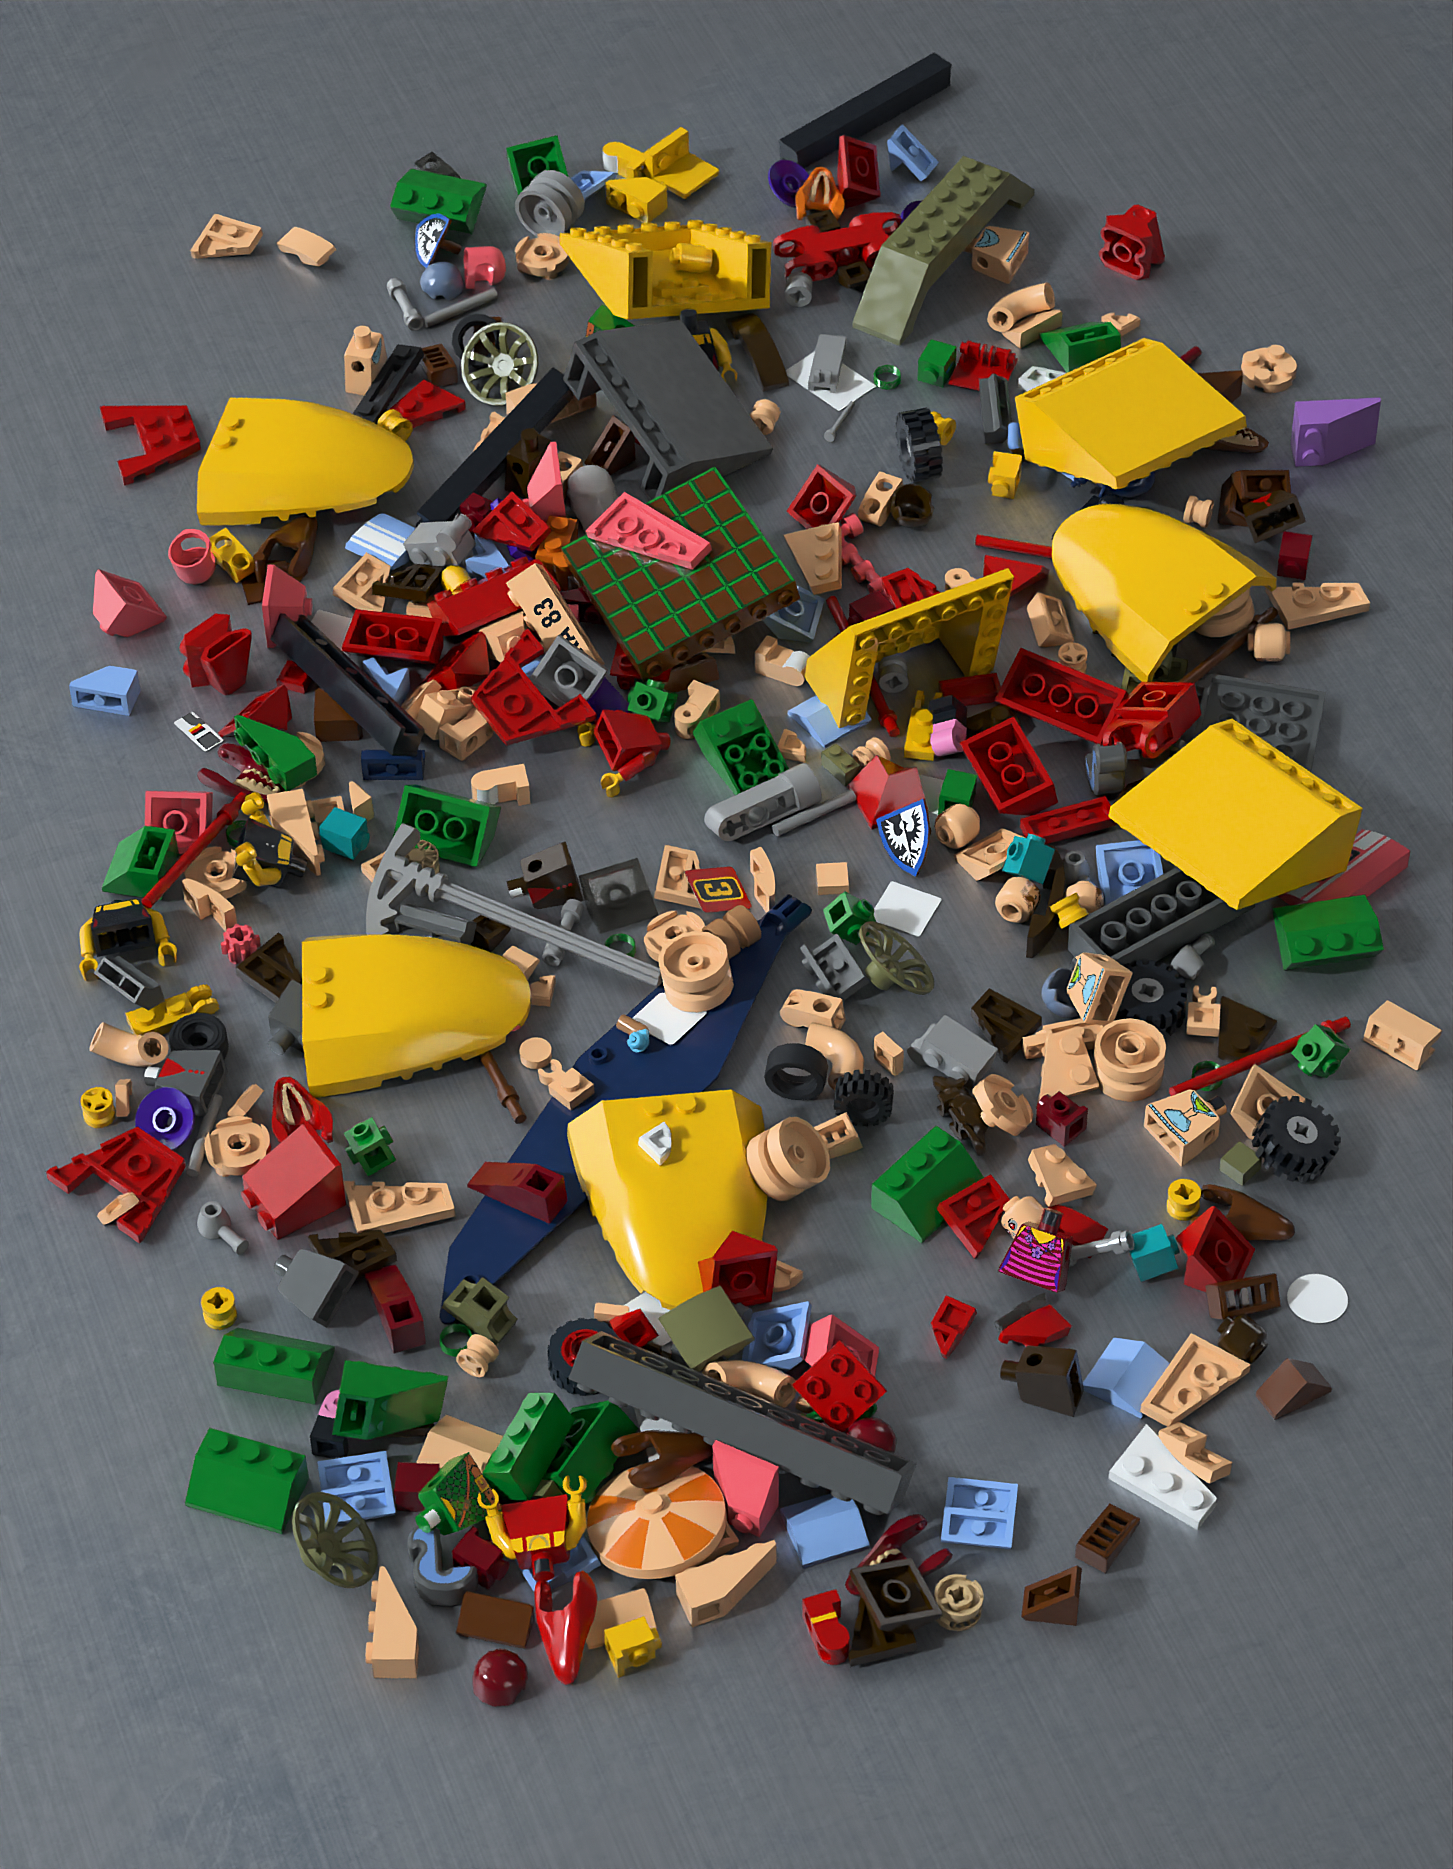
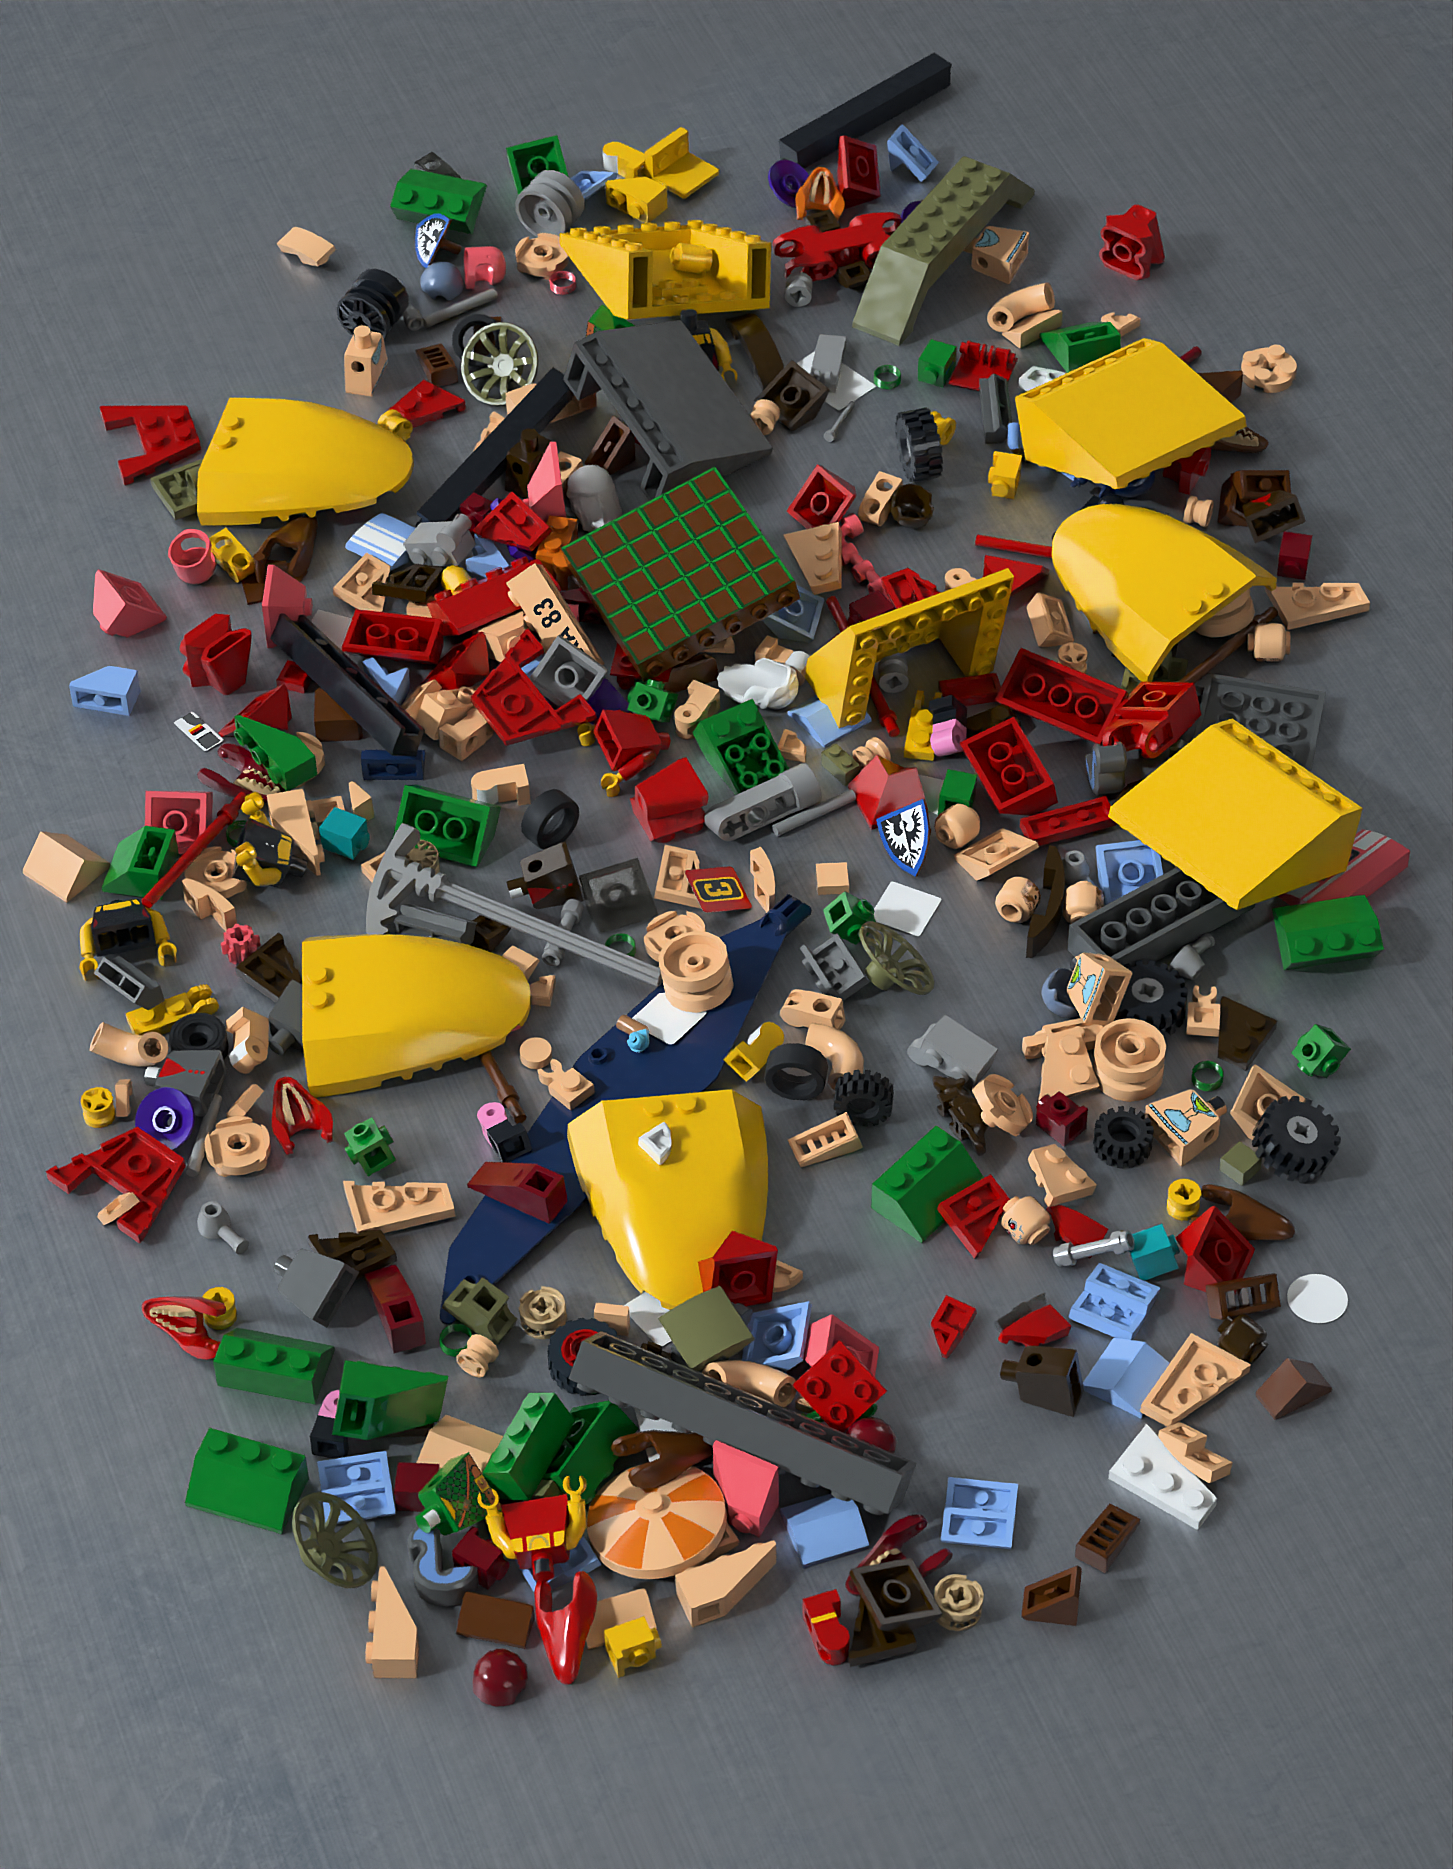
light nougat wing [190,213,263,259] -> none
slope [241,1121,347,1240] -> none
black container [353,344,424,424] -> none
coral wing [586,492,712,570] -> none
red slope [609,1308,659,1348] -> none
medium nougat wheel [702,905,761,959] -> none
light nougat wheel [746,1117,830,1201] -> none
light nougat tile [874,1032,904,1076] -> none
dark brown wing [971,988,1042,1063] -> none
torso [998,1208,1073,1293] -> none
teal brick [1002,833,1055,884] -> none
yellow wheel [1050,892,1089,929] -> none
red bar [1169,1016,1351,1096] -> none
medium lavender slope [1290,397,1381,467] -> none
light nougat hinge [1363,1000,1442,1071] -> none
none -> light nougat slope [23,831,110,903]
none -> red animal [142,1296,226,1360]
none -> olive plate [151,459,203,520]
none -> light nougat leg [226,1007,269,1074]
none -> black wheel [336,269,409,338]
none -> black leg [477,1102,532,1163]
none -> tan wheel [518,1286,568,1339]
none -> black tyre [521,789,580,850]
none -> coral axle [550,271,577,295]
none -> red piece [630,757,709,843]
none -> white hair [717,658,799,709]
none -> yellow leg [723,1022,784,1082]
none -> dark brown slope [754,360,830,431]
none -> light blue slope [1069,1263,1160,1340]
none -> black tyre [1093,1106,1154,1169]
none -> red brick [1163,446,1212,495]

